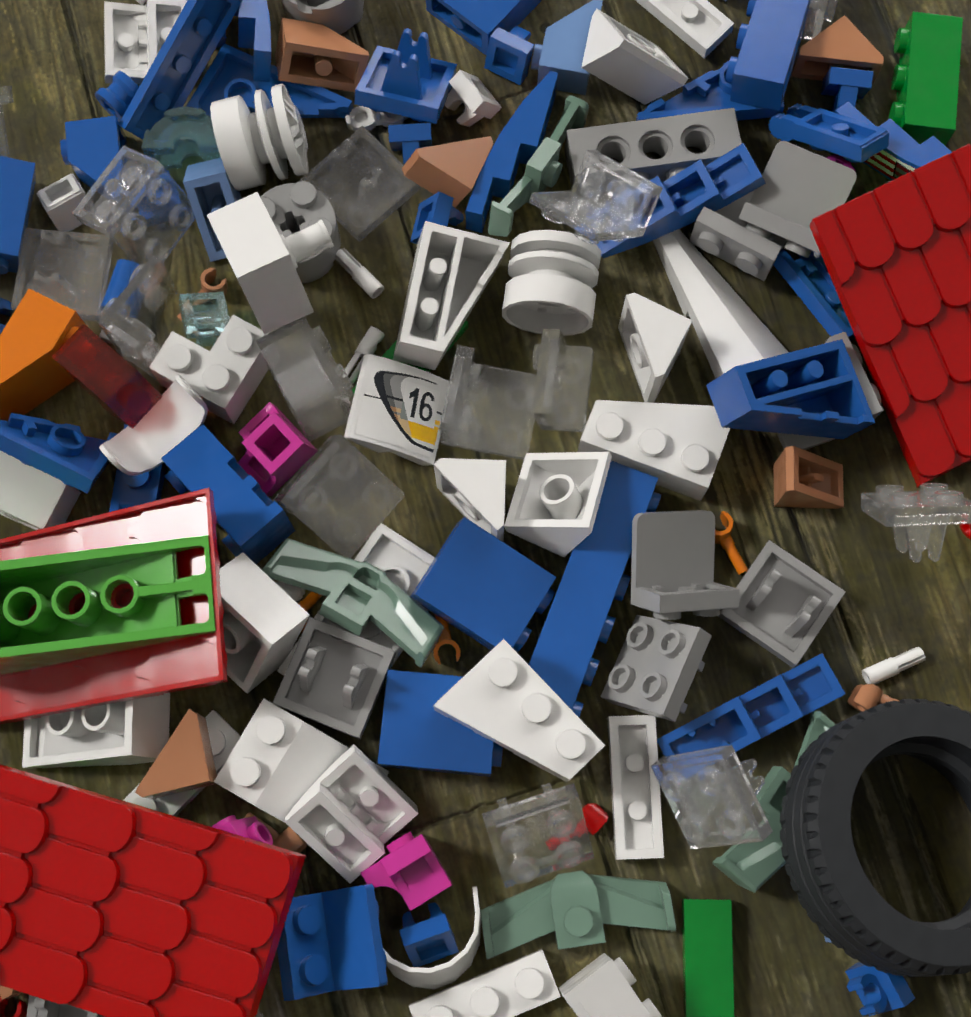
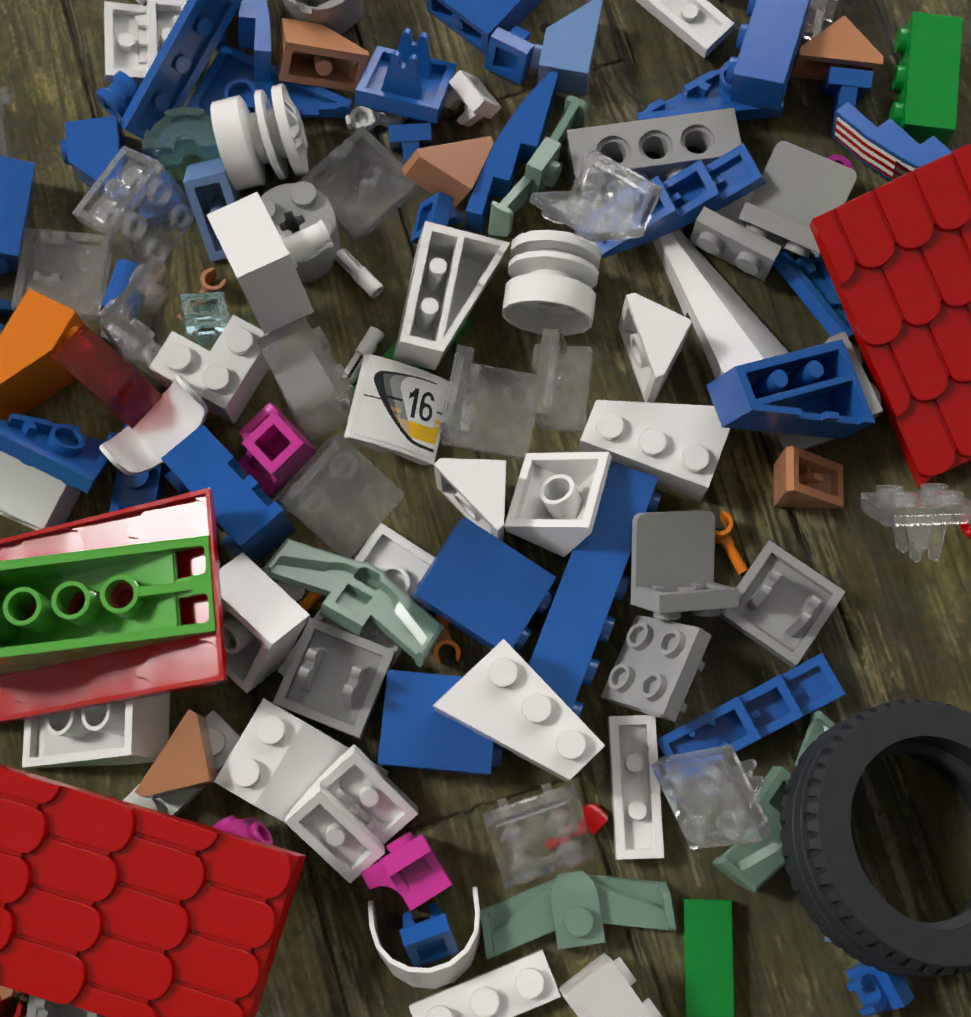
white slope [36,173,97,234] -> none
nougat hand [244,812,308,853] -> none
blue bracket [277,884,388,1001] -> none
white slope [581,9,689,105] -> none
blue hinge [768,103,890,162] -> none
nougat hand [848,684,900,712] -> none
white pin [862,647,925,685] -> none

